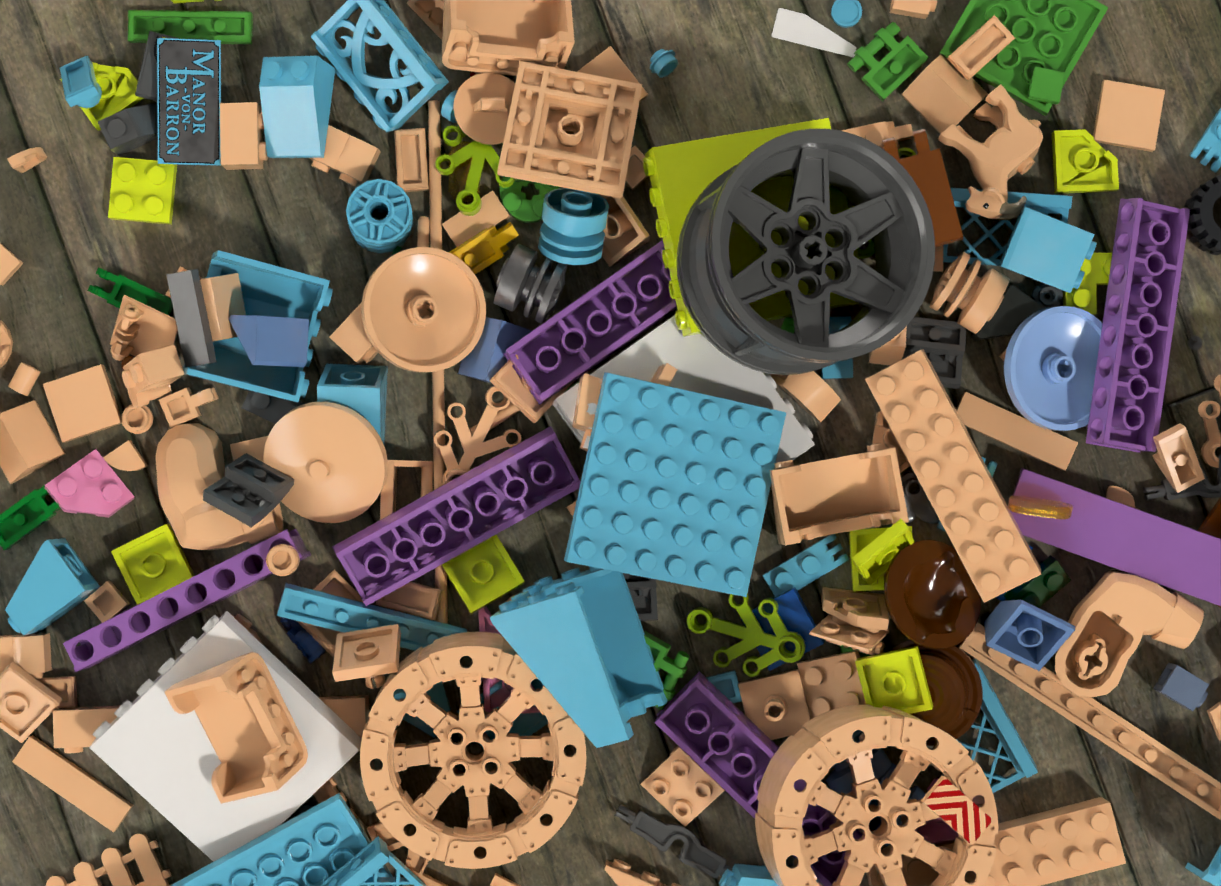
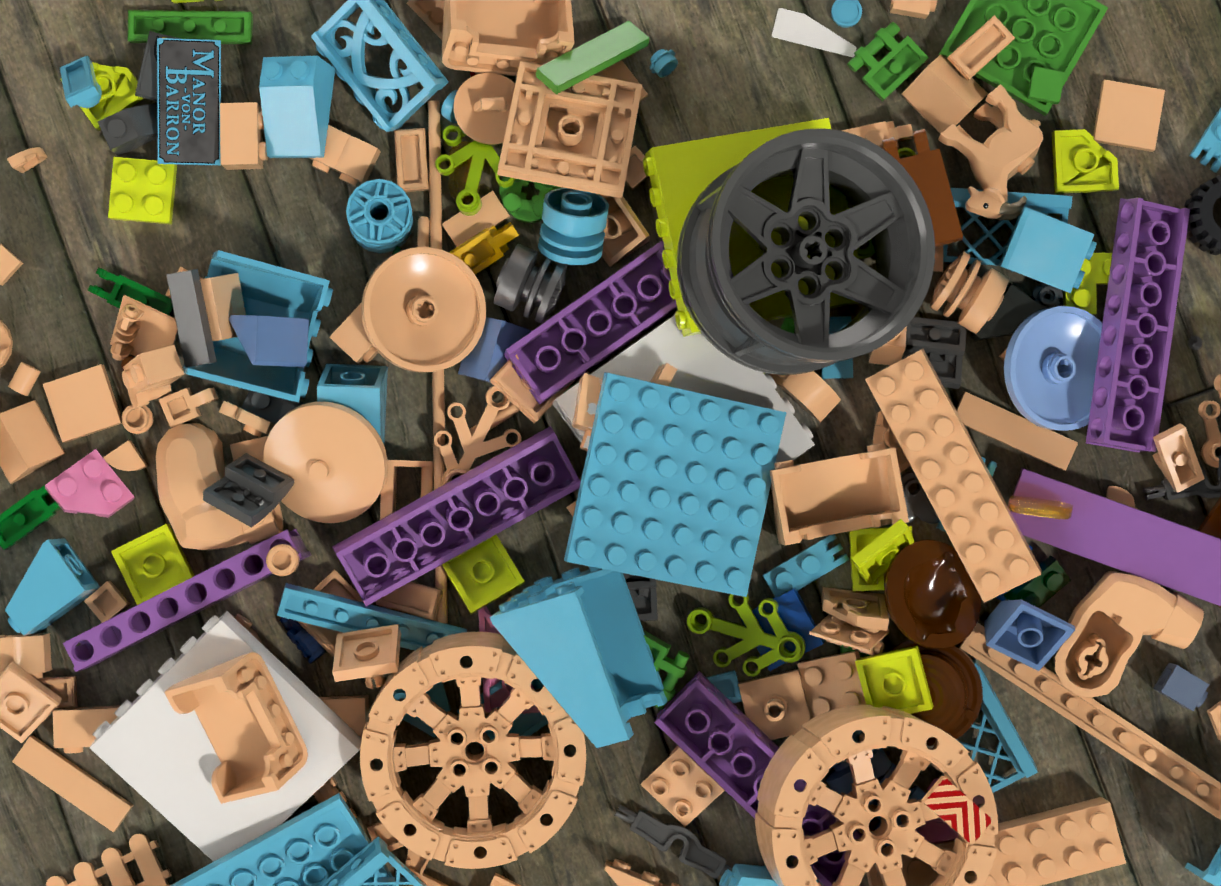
none -> light nougat plate [219,401,275,437]
none -> bright green tile [536,21,650,94]

